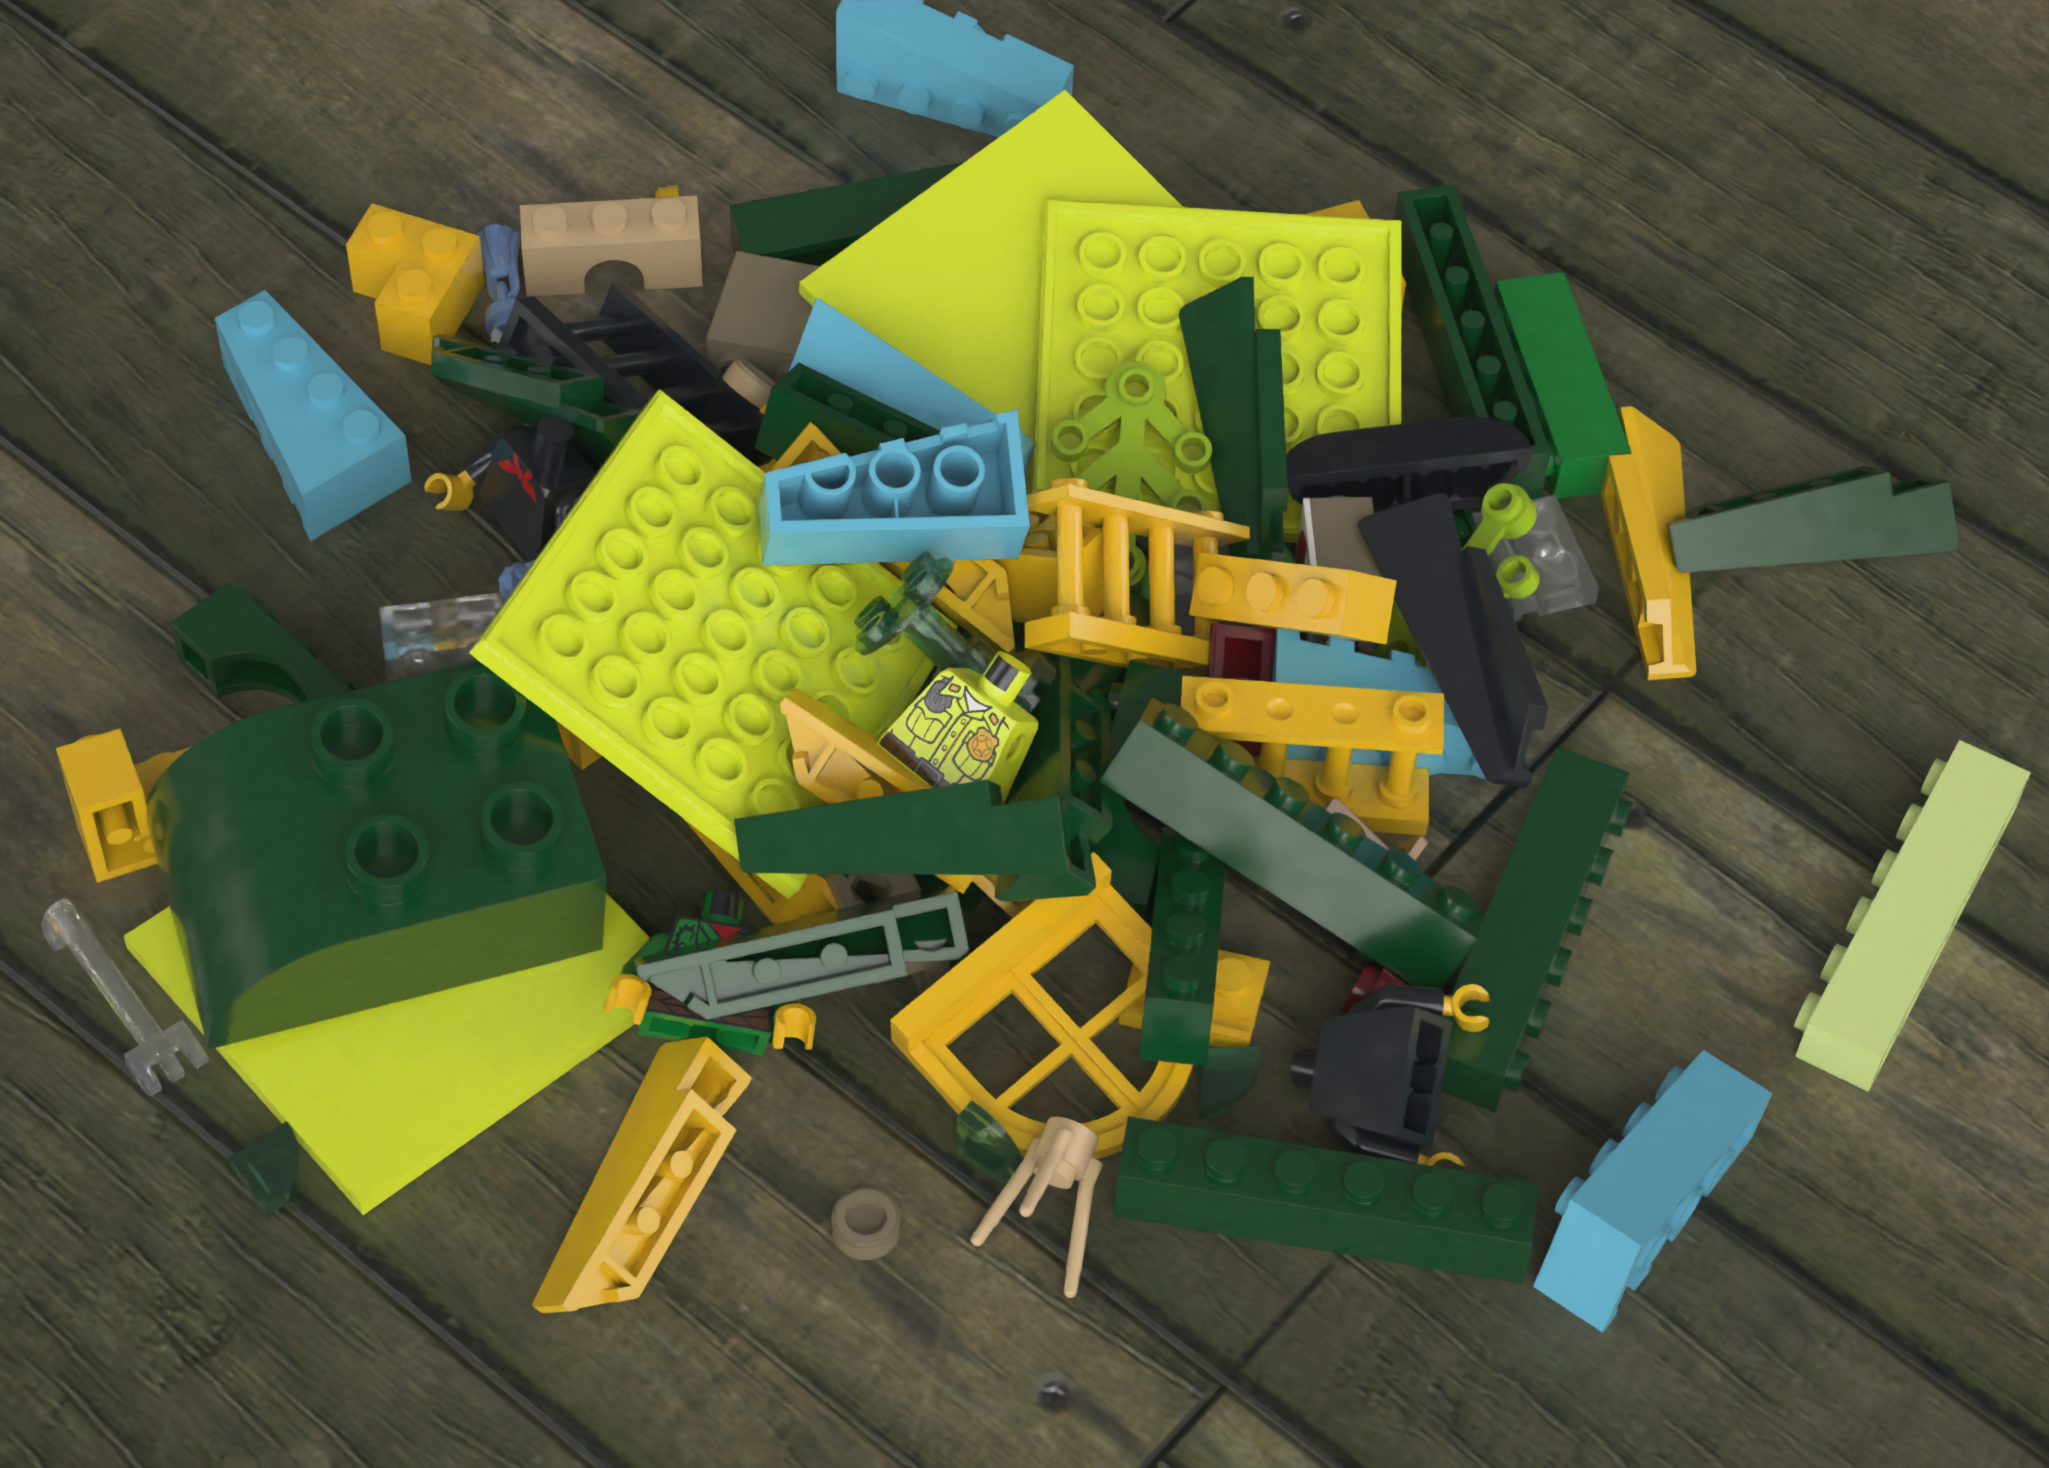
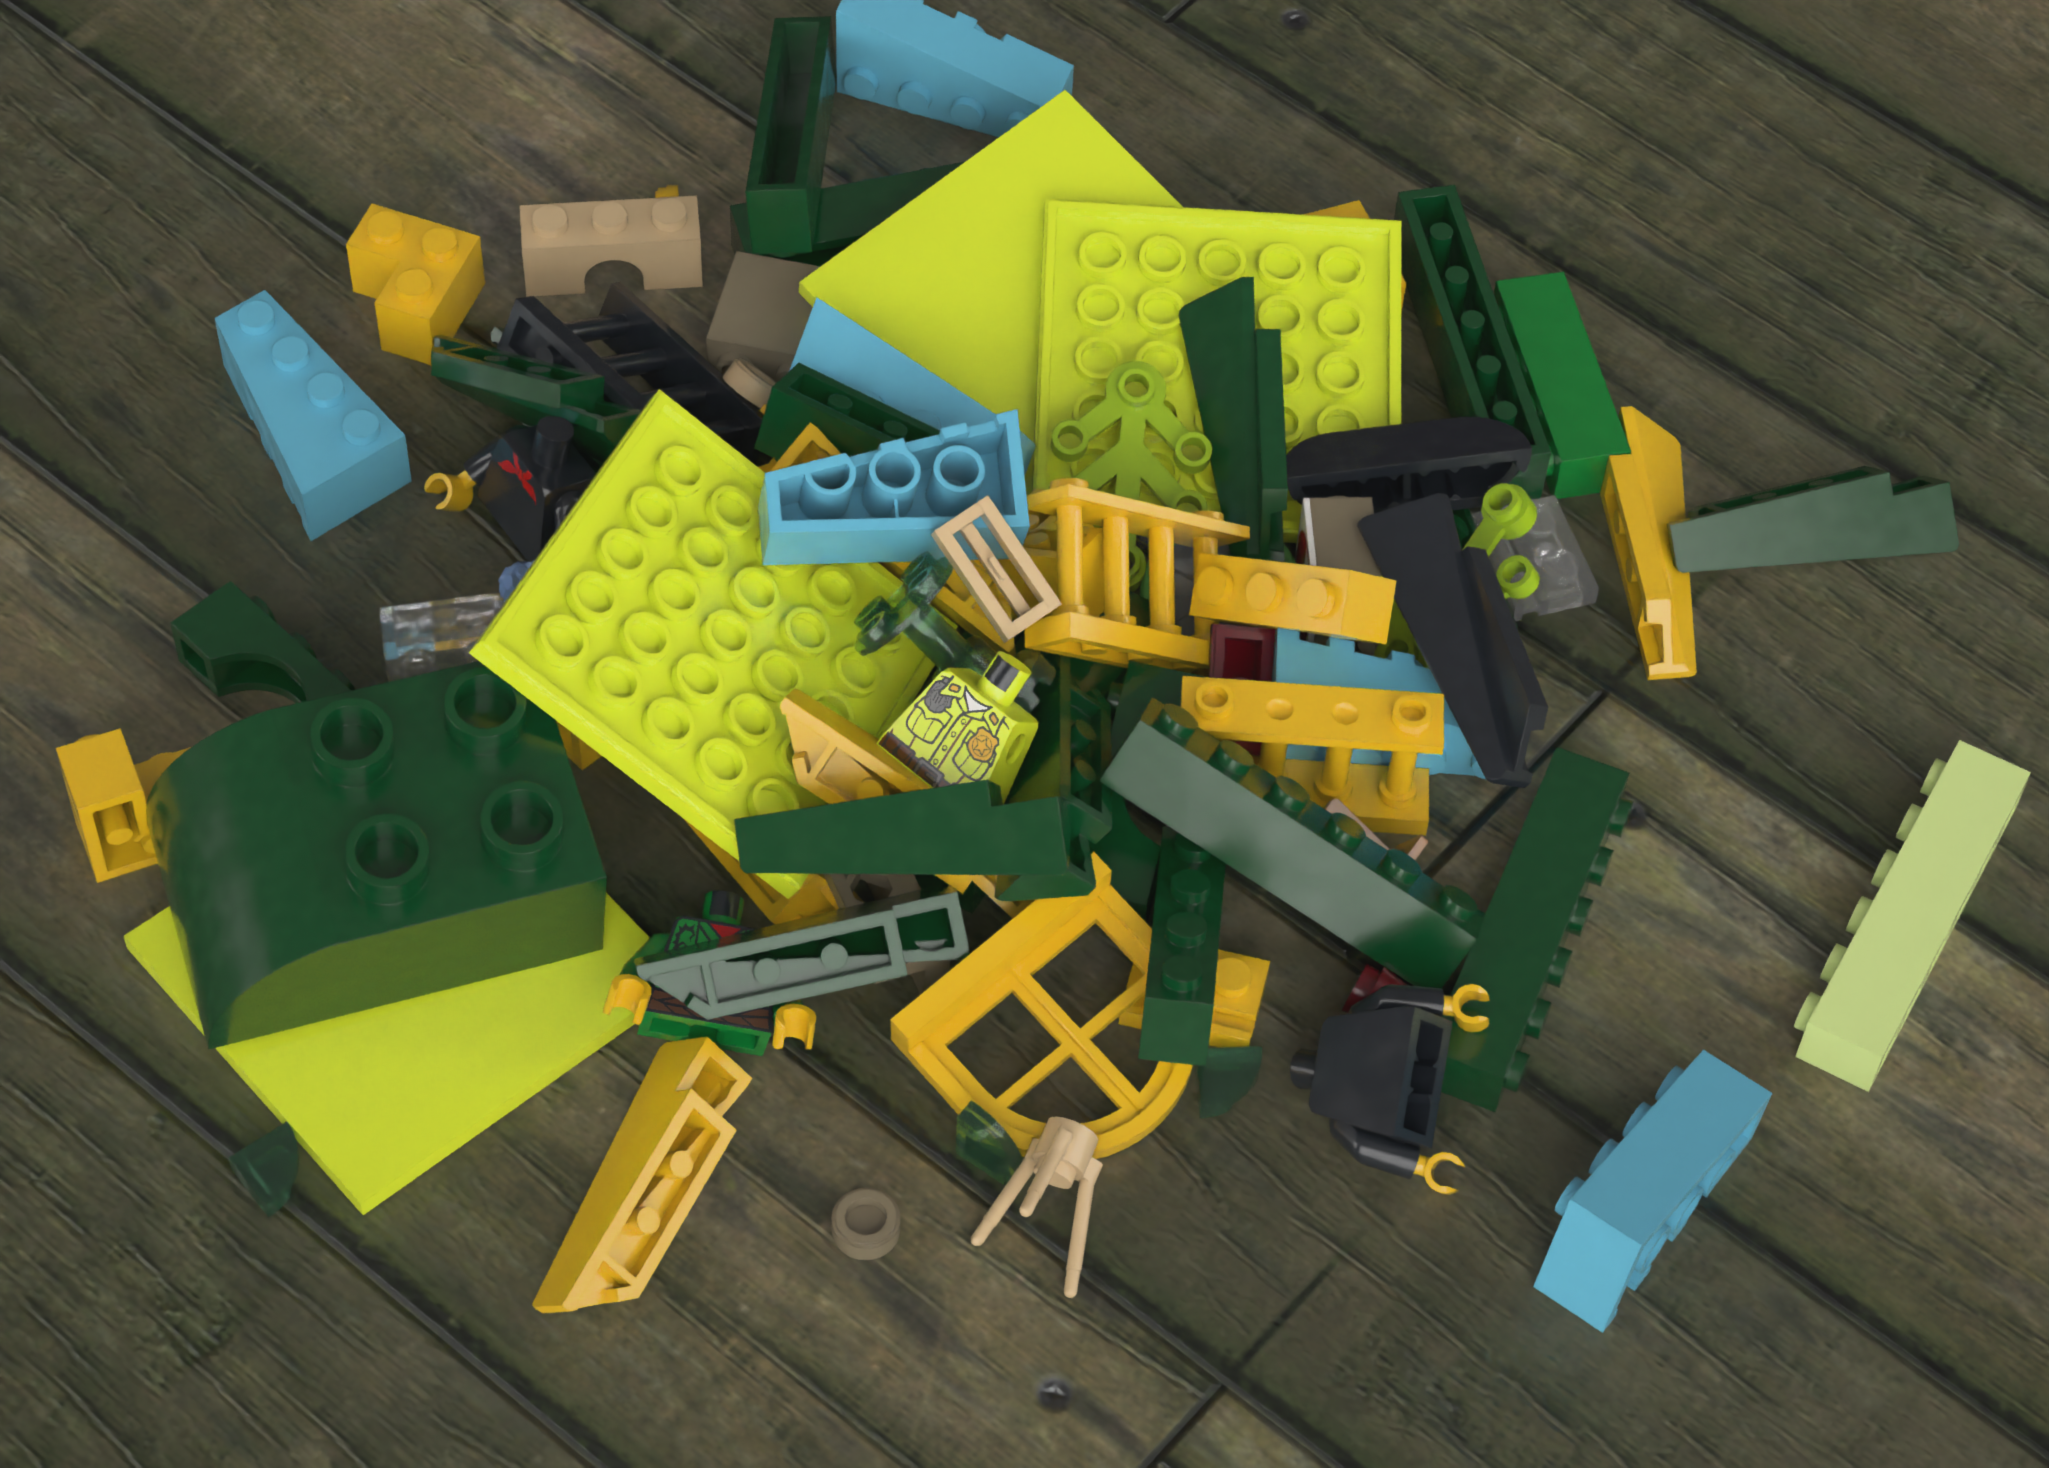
clear hinge [41,899,209,1097] -> none
medium blue piece [477,223,521,336] -> none
dark green brick [1113,1116,1539,1284] -> none
none -> dark green brick [745,16,837,257]
none -> tan tile [931,495,1062,643]

